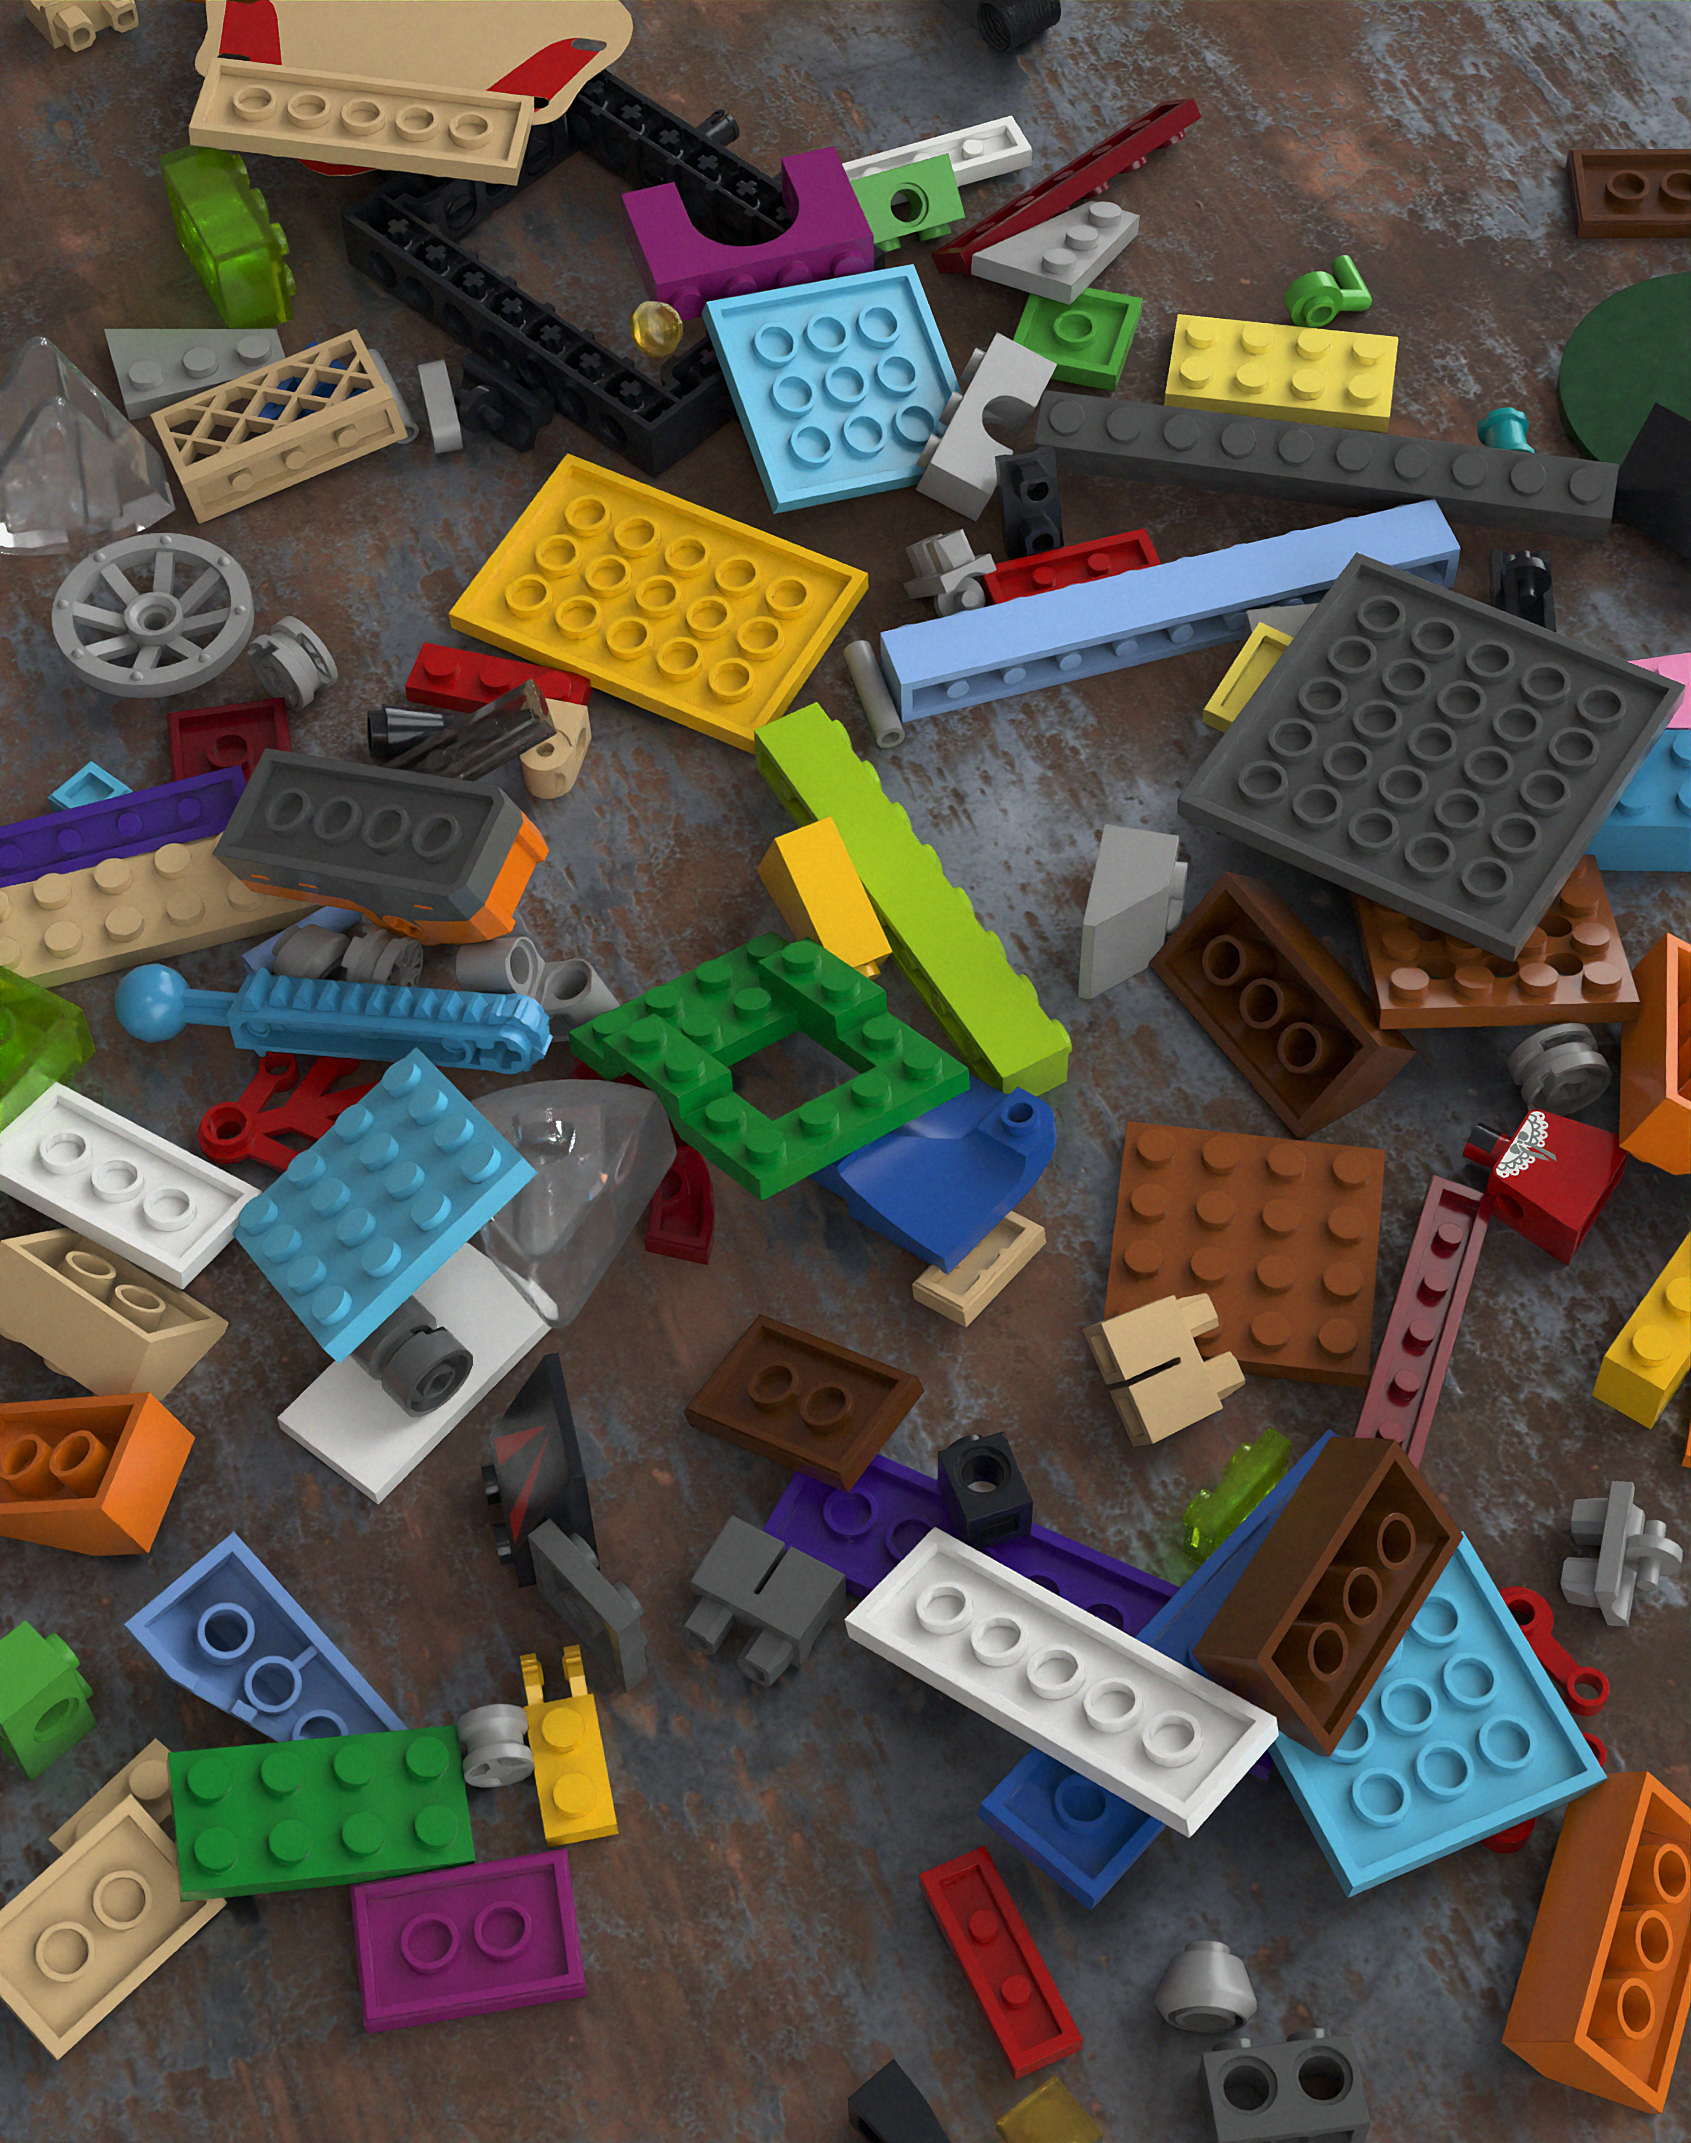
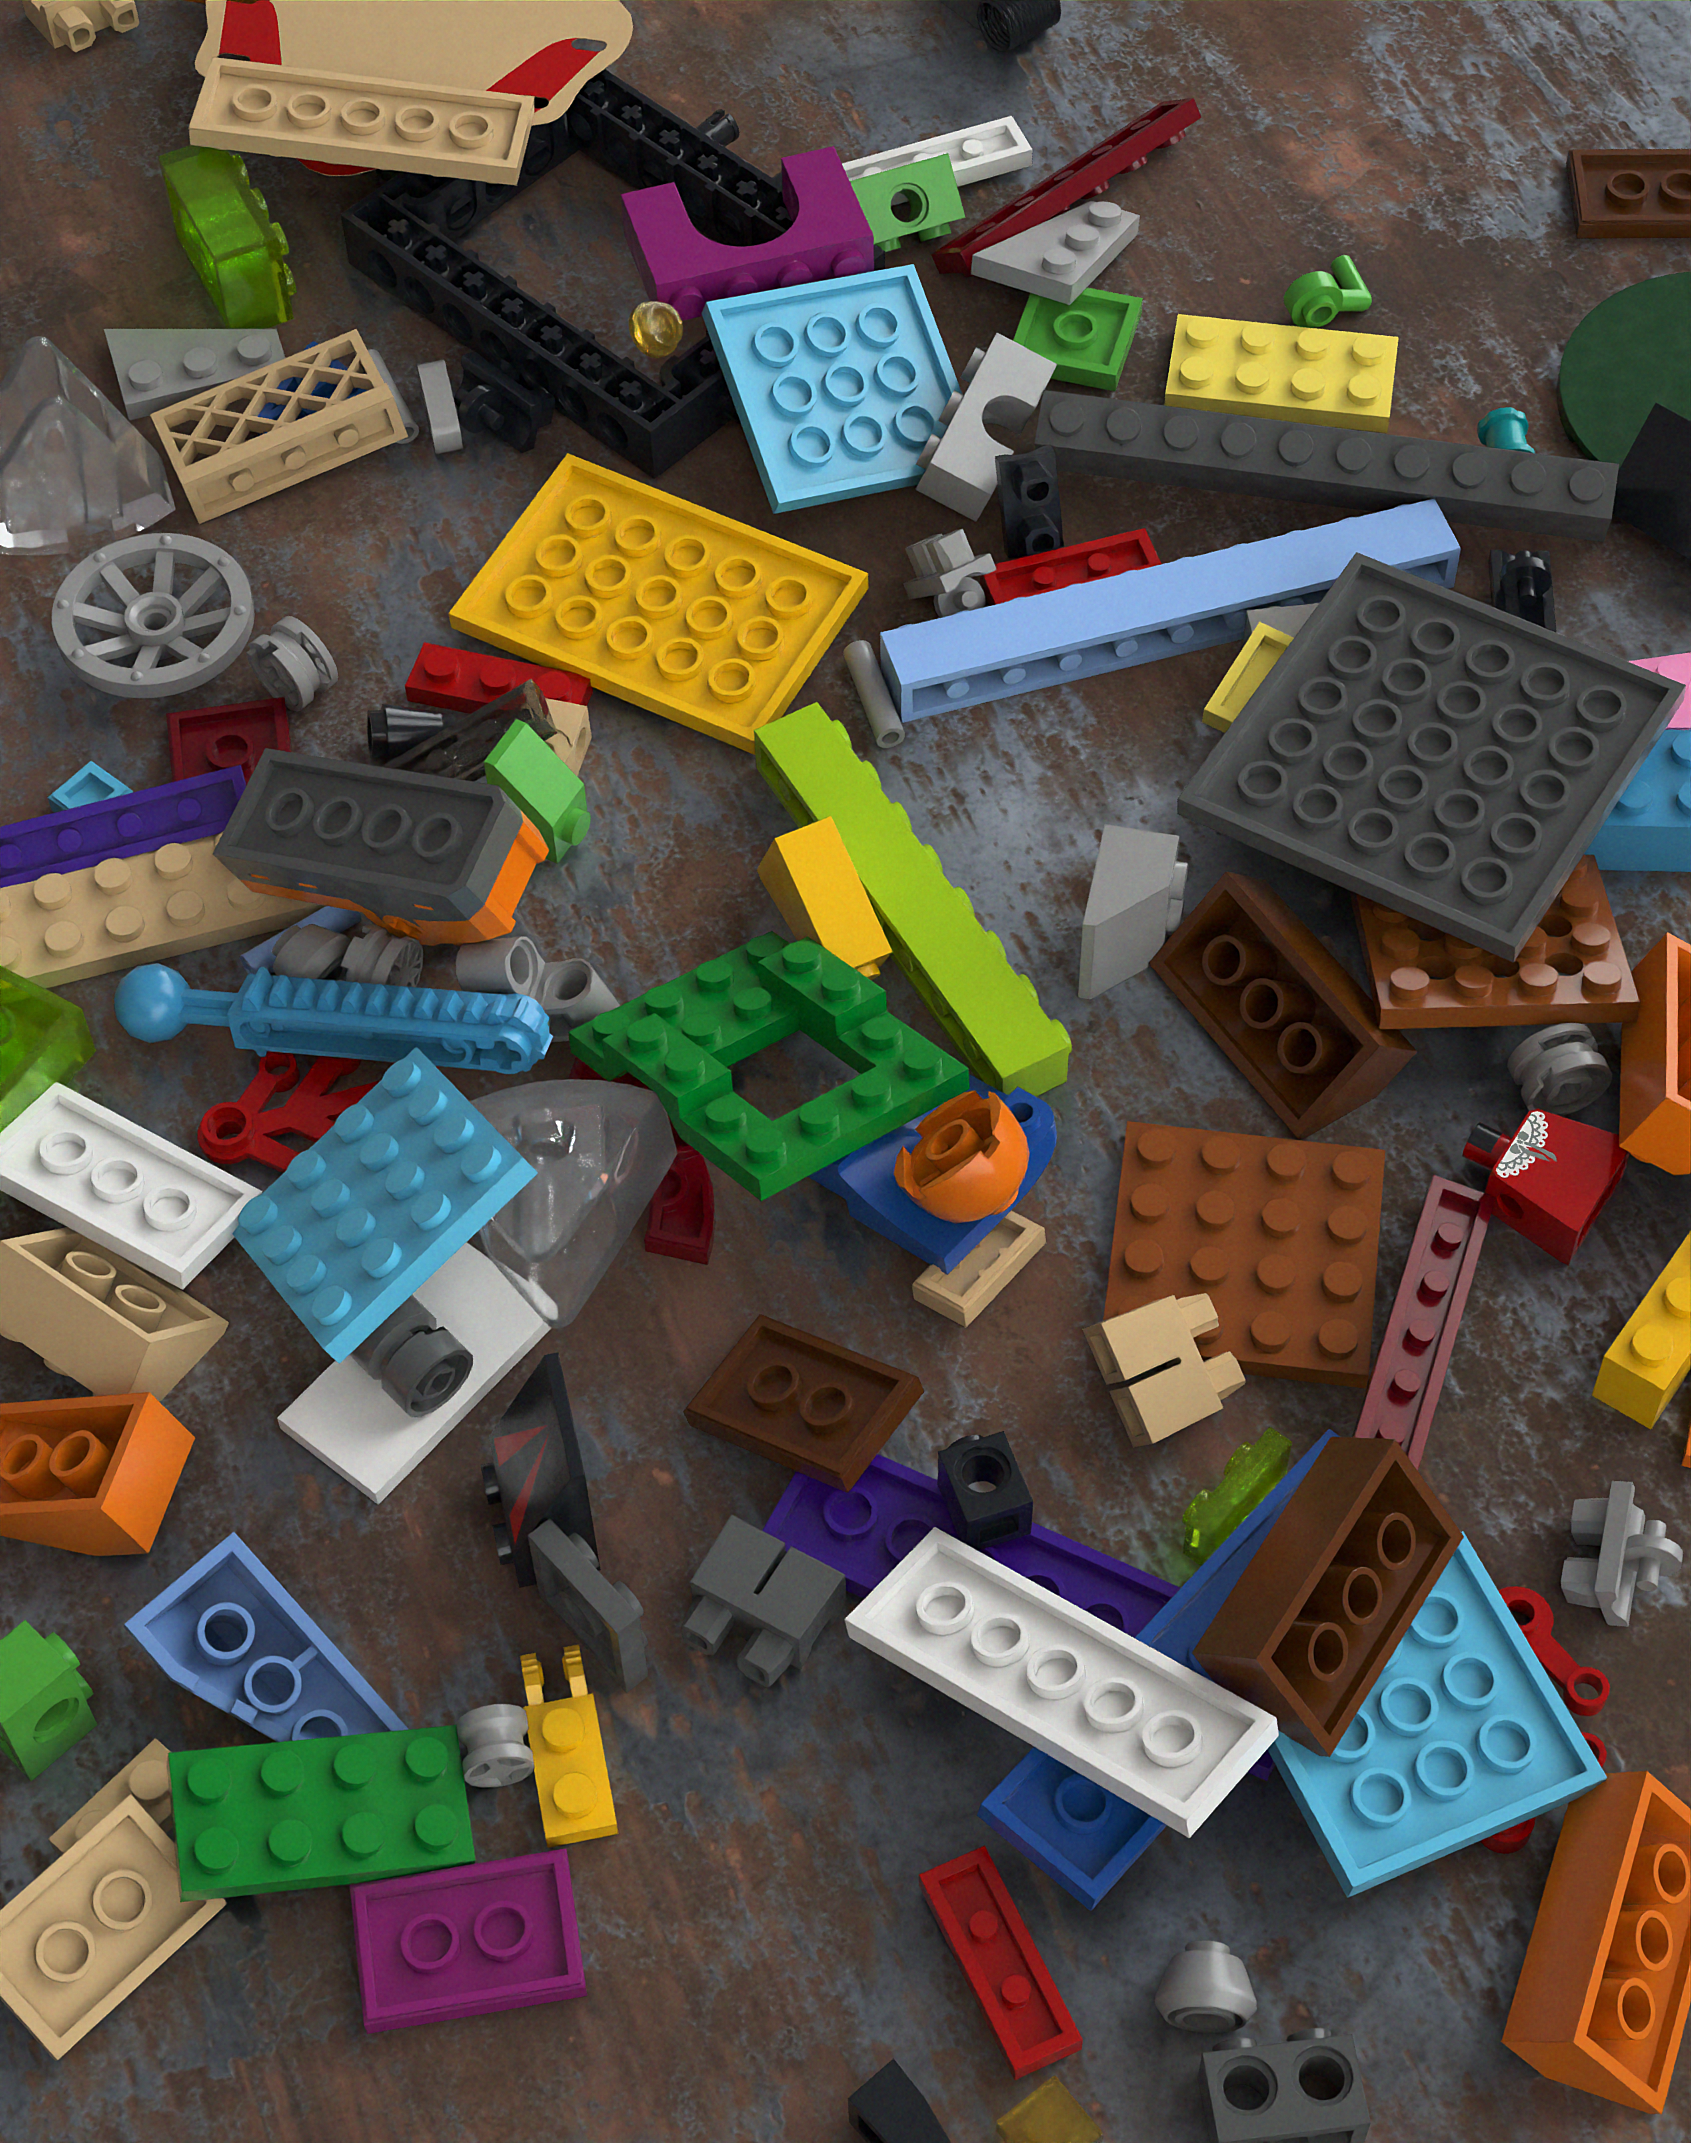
none -> bright green slope [484,719,591,864]
none -> orange cylinder [894,1090,1030,1223]

